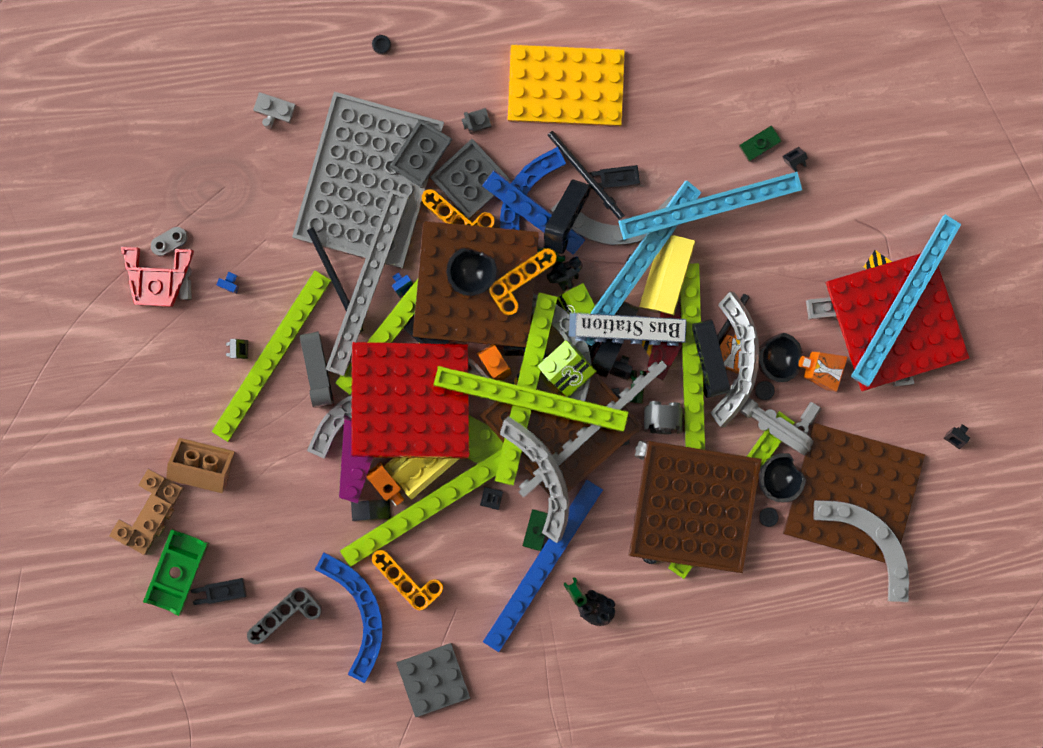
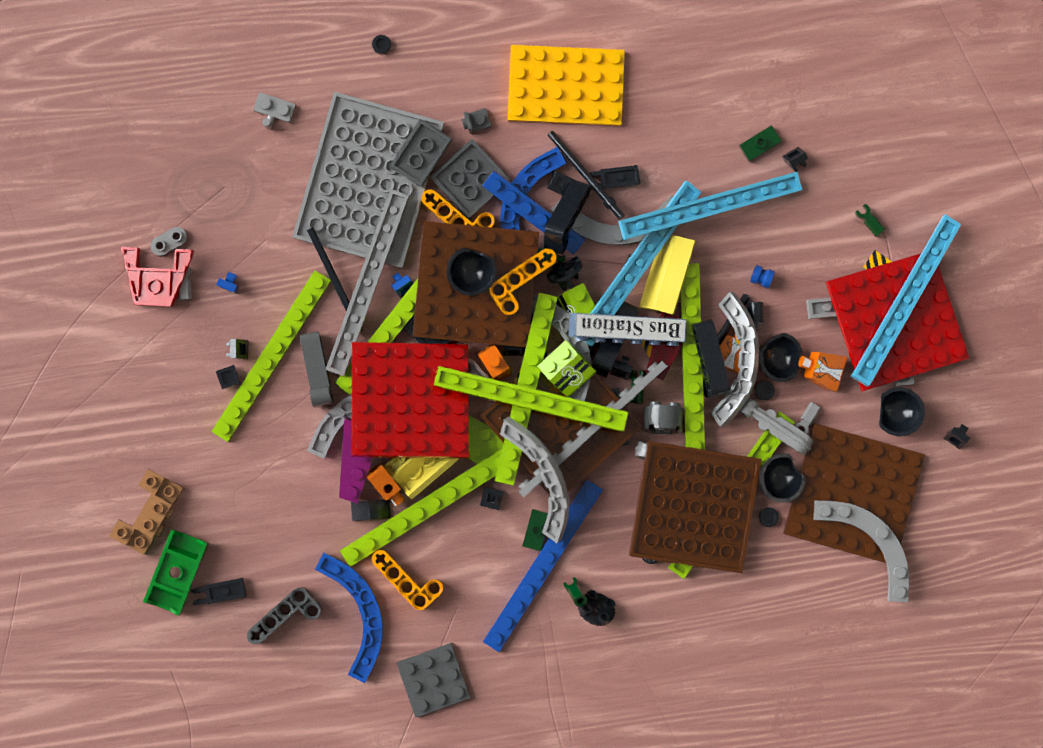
medium nougat slope [166,438,235,493] -> none
none -> black plate [216,365,241,389]
none -> black plate [547,171,572,196]
none -> black piece [747,301,764,332]
none -> blue wheel [750,265,775,289]
none -> dark green bar [855,204,885,237]
none -> black cylinder [879,387,925,437]

